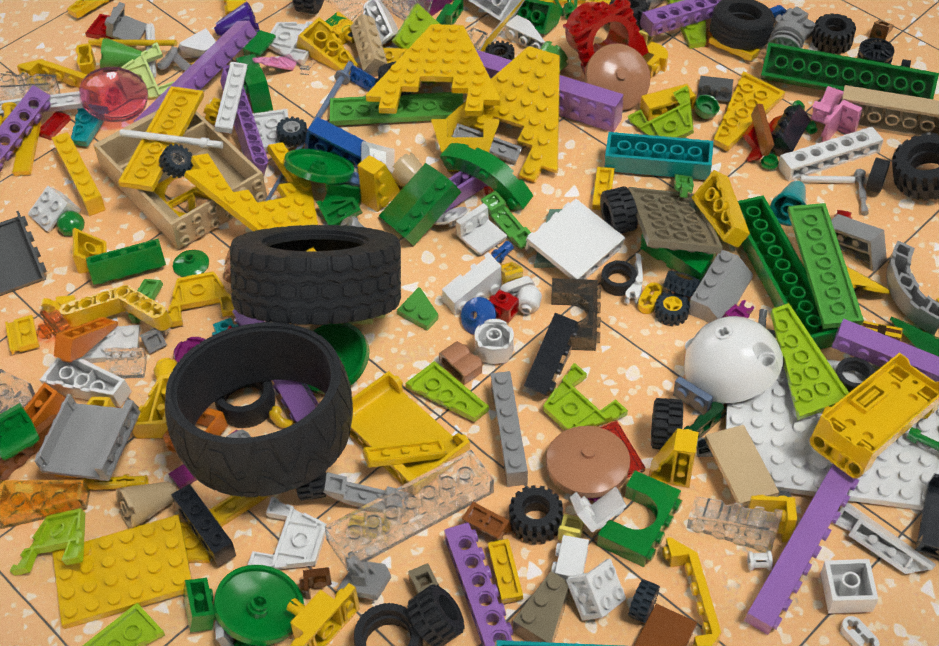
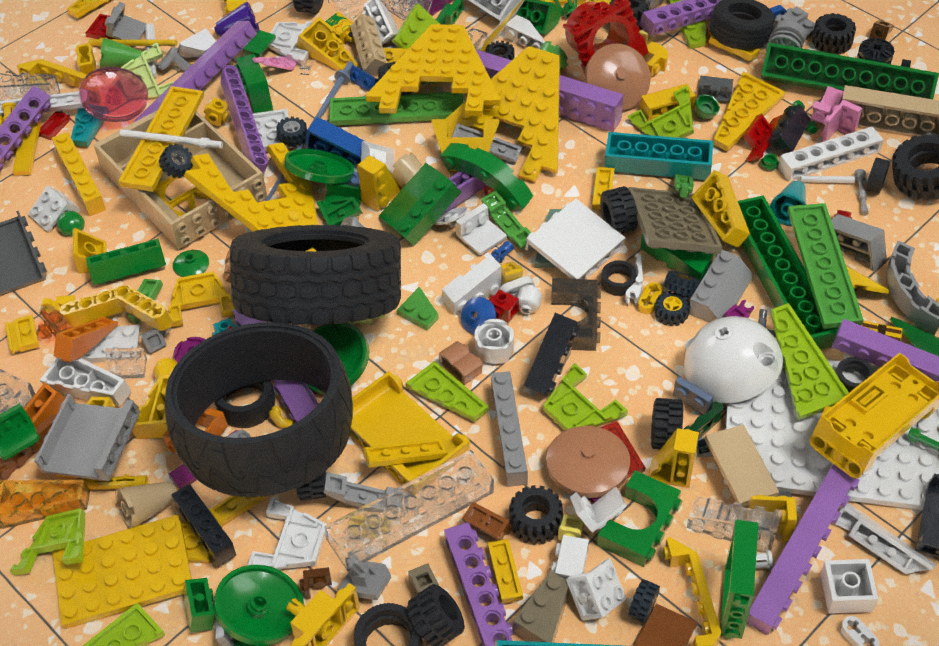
white tile [215,62,248,134] -> none
dark orange tile [751,104,774,156] -> none
none -> green window [720,519,759,639]

